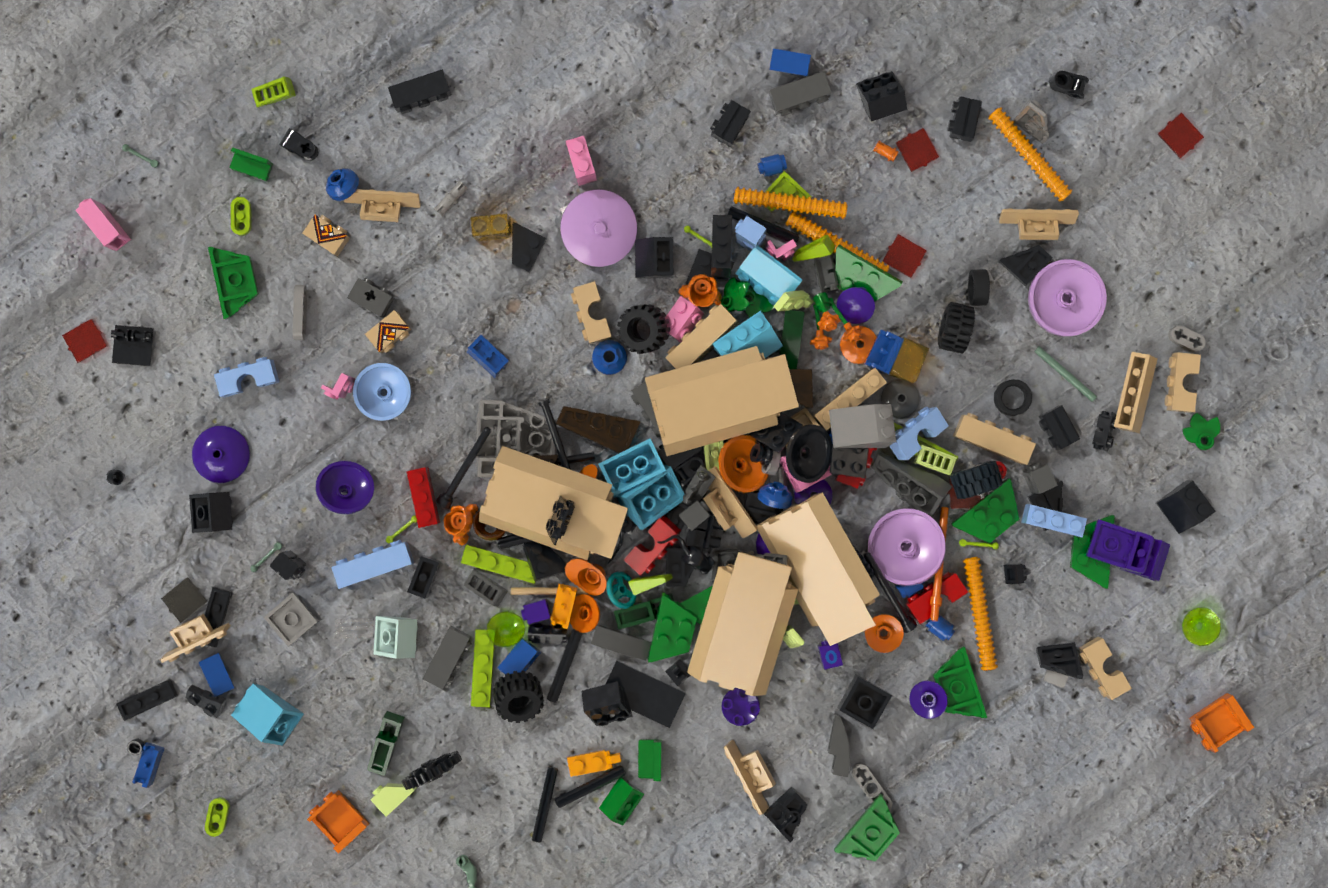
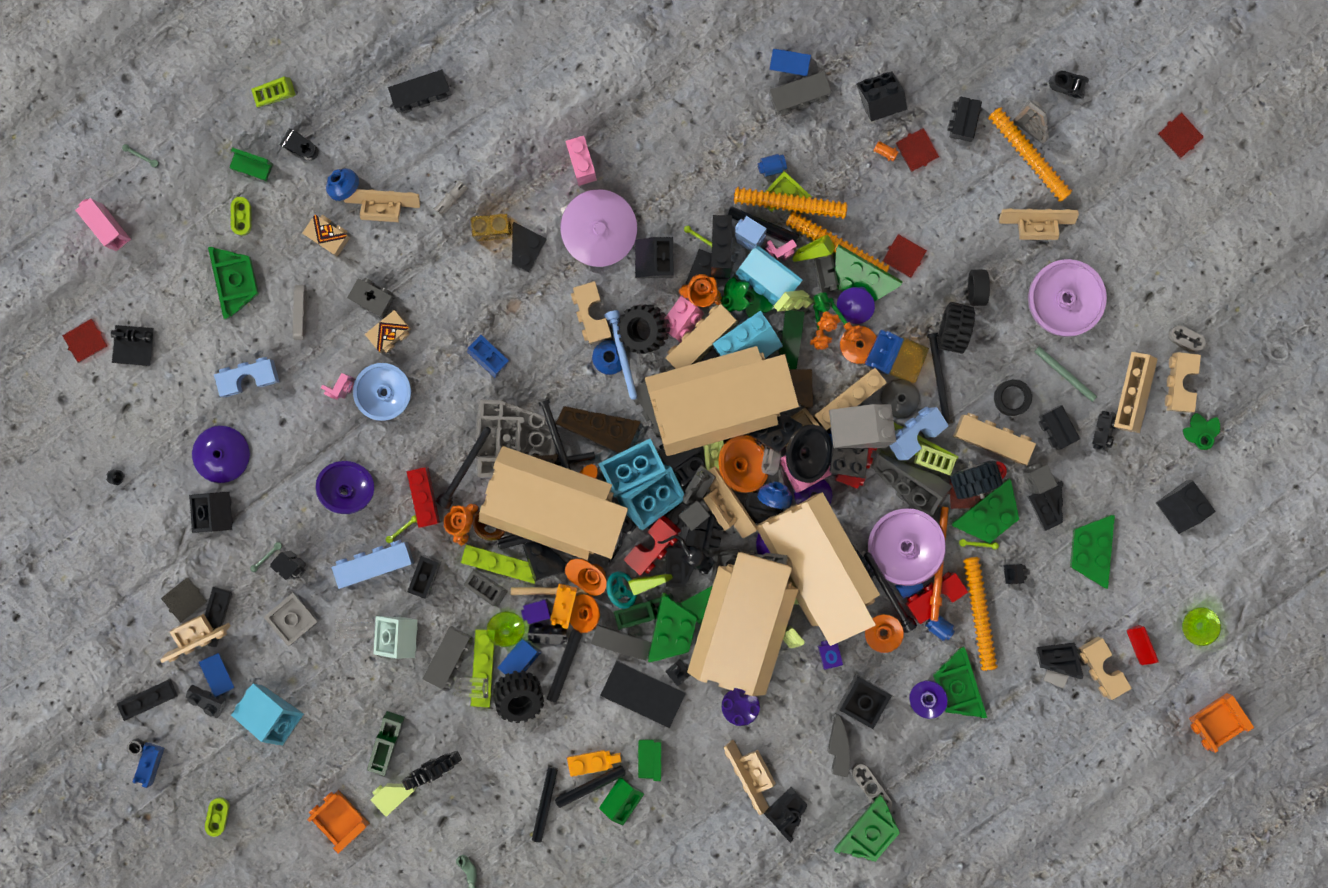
black hinge [546,496,575,546] -> none
black slope [581,681,633,726] -> none
black brick [710,100,751,147] -> none
black wheel [750,443,773,466] -> none
black wing [999,245,1053,287] -> none
light blue arch [1021,504,1087,537] -> none
dark purple piece [1086,519,1170,582] -> none
none -> clear tile [454,676,488,698]
none -> light blue piece [604,310,637,400]
none -> black bar [927,333,953,424]
none -> red slope [1126,625,1159,665]

